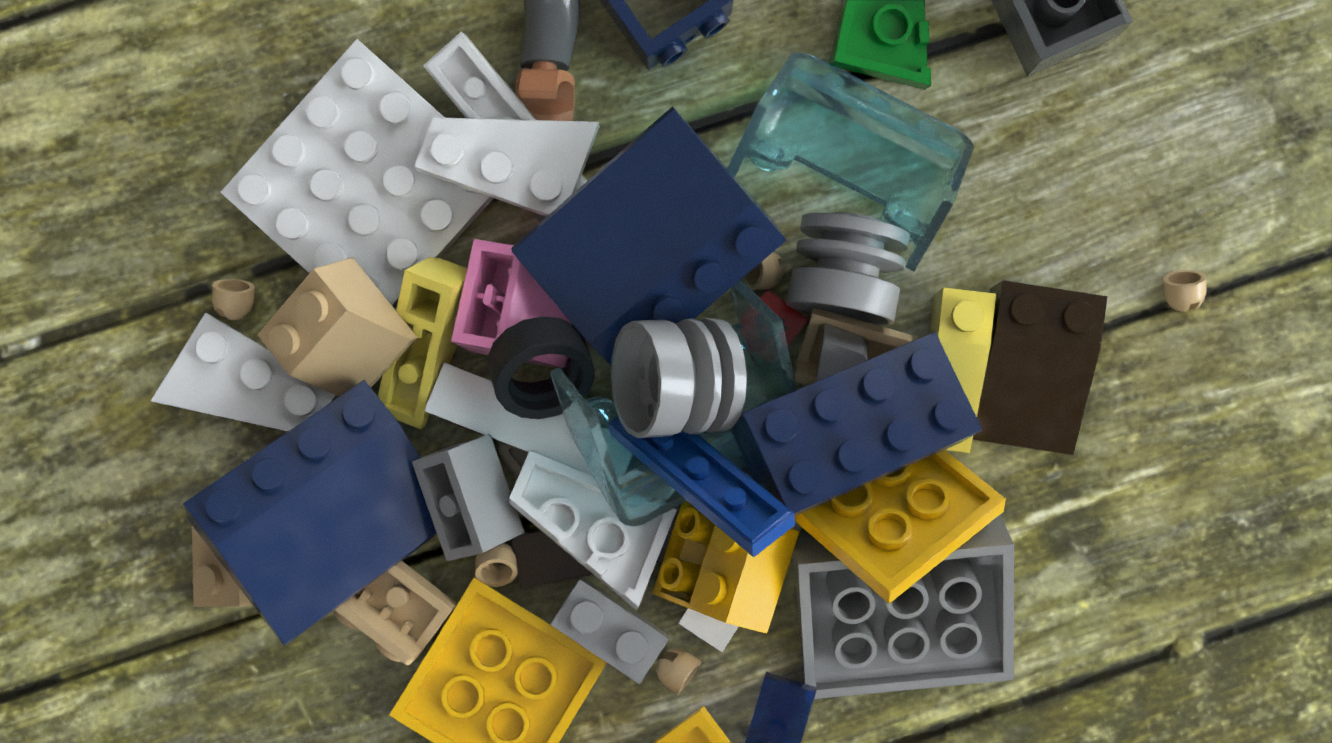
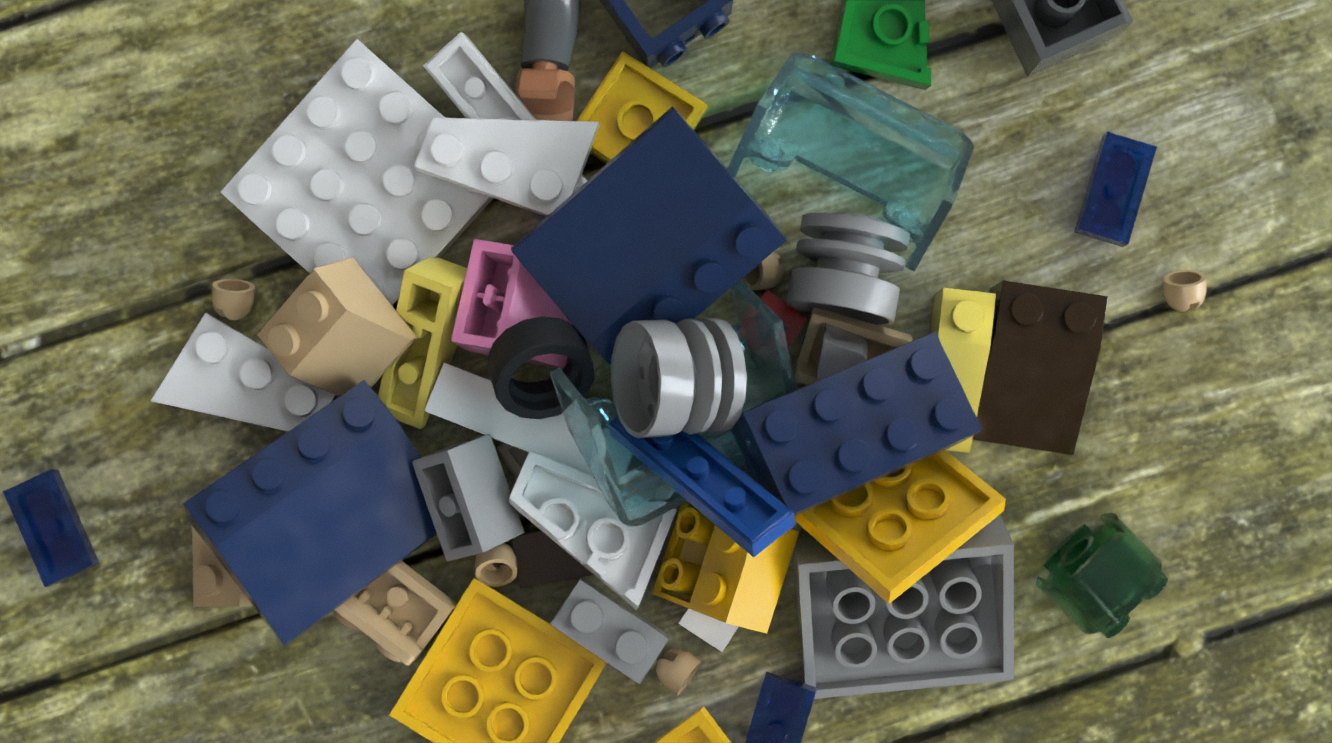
none -> clear blue plate [3,469,100,587]
none -> yellow tile [577,51,708,164]
none -> clear green brick [1036,513,1168,638]
none -> clear blue plate [1074,132,1157,247]

